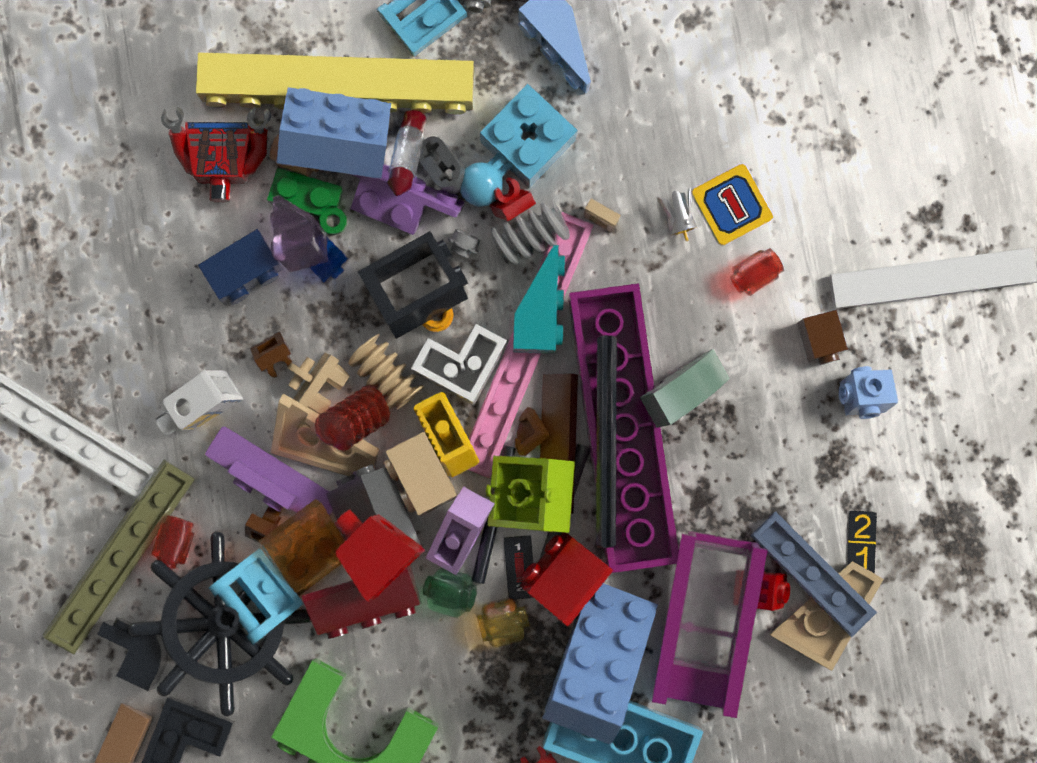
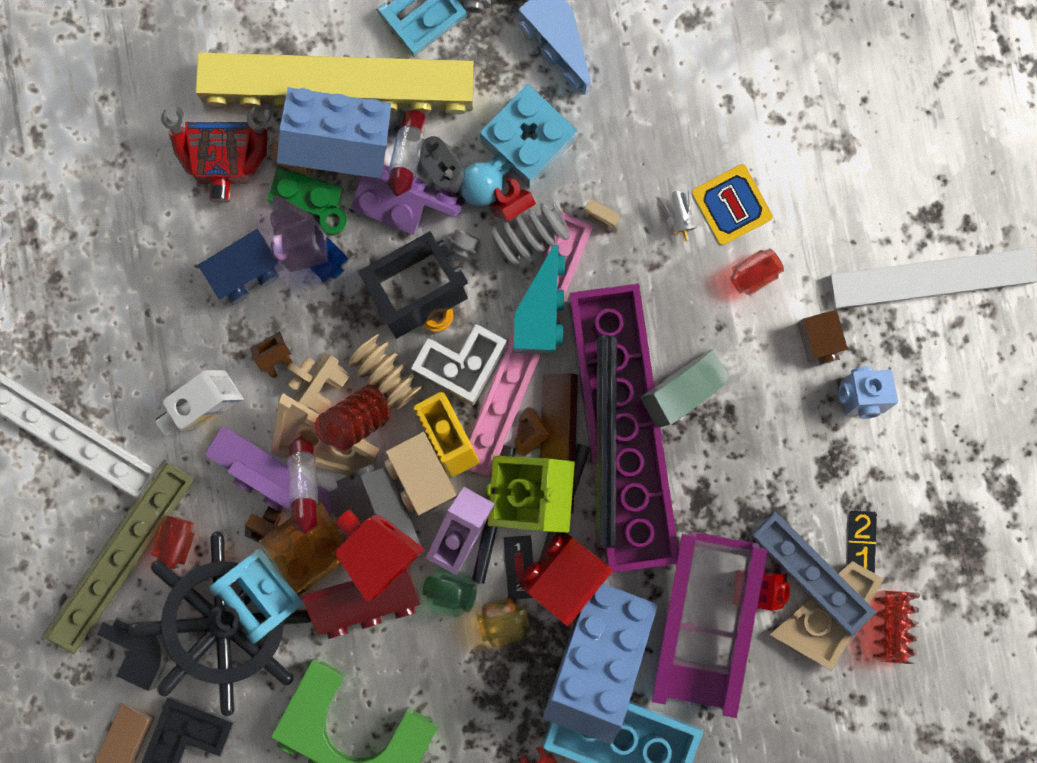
none -> piece [288,436,318,534]
none -> clear red piece [872,590,920,664]

